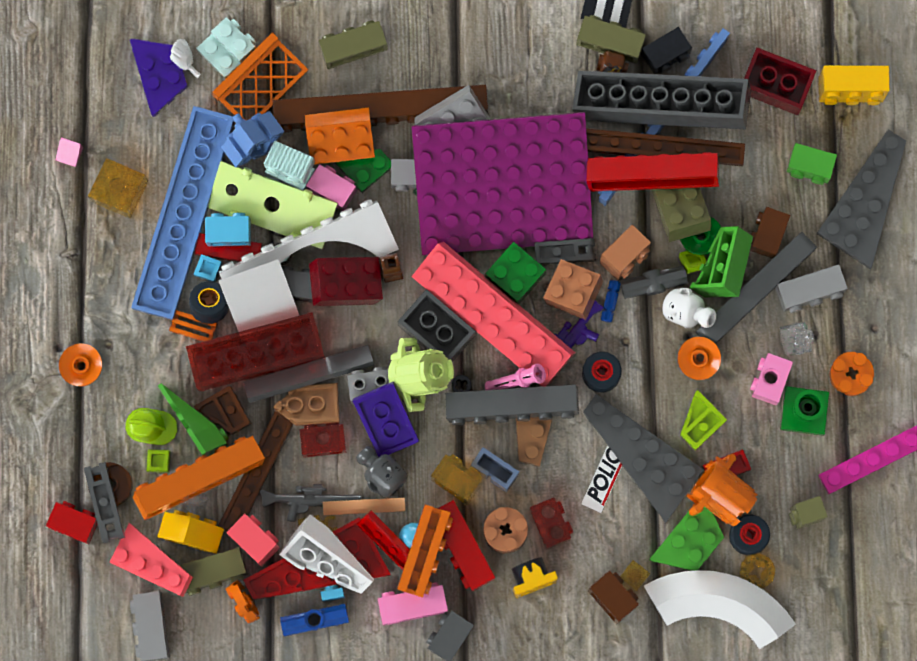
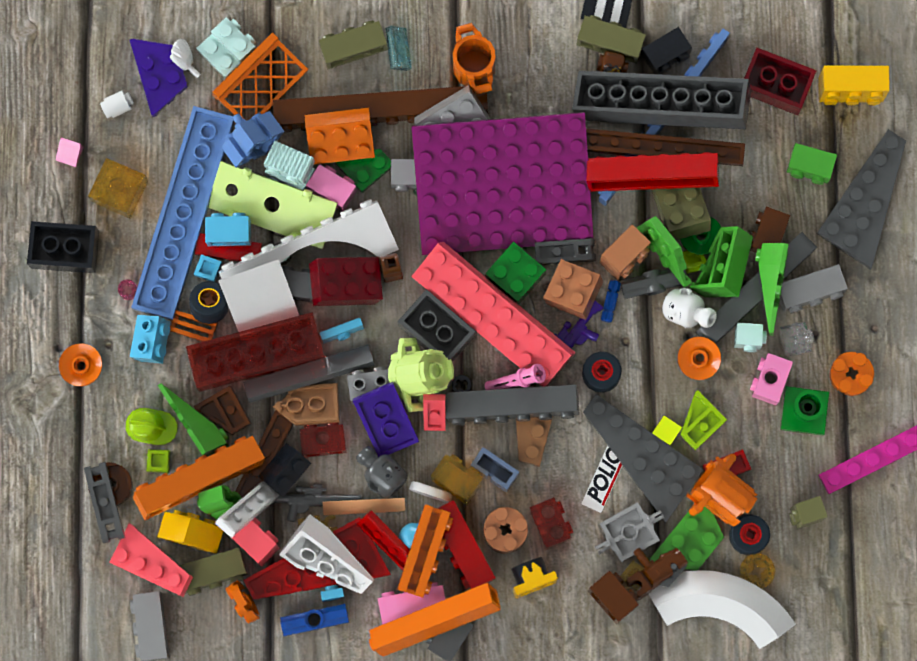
red brick [46,501,98,545] -> none
none -> black brick [27,221,100,273]
none -> white brick [100,90,134,118]
none -> clear pink bush [118,279,137,300]
none -> medium azure brick [130,315,171,364]
none -> bright green brick [197,485,242,520]
none -> white tile [215,481,279,538]
none -> black brick [258,443,312,497]
none -> medium azure plate [320,318,364,344]
none -> orange brick [369,583,501,657]
none -> clear light blue plate [385,26,412,71]
none -> white tile [409,481,453,503]
none -> coral plate [423,394,446,431]
none -> orange container [453,23,496,95]
none -> light grey plate [595,502,664,563]
none -> reddish brown piece [626,548,688,600]
none -> bright green wing [637,216,691,288]
none -> neon yellow tile [652,416,682,446]
none -> light aqua brick [734,323,767,352]
none -> bright green wedge [755,243,789,336]

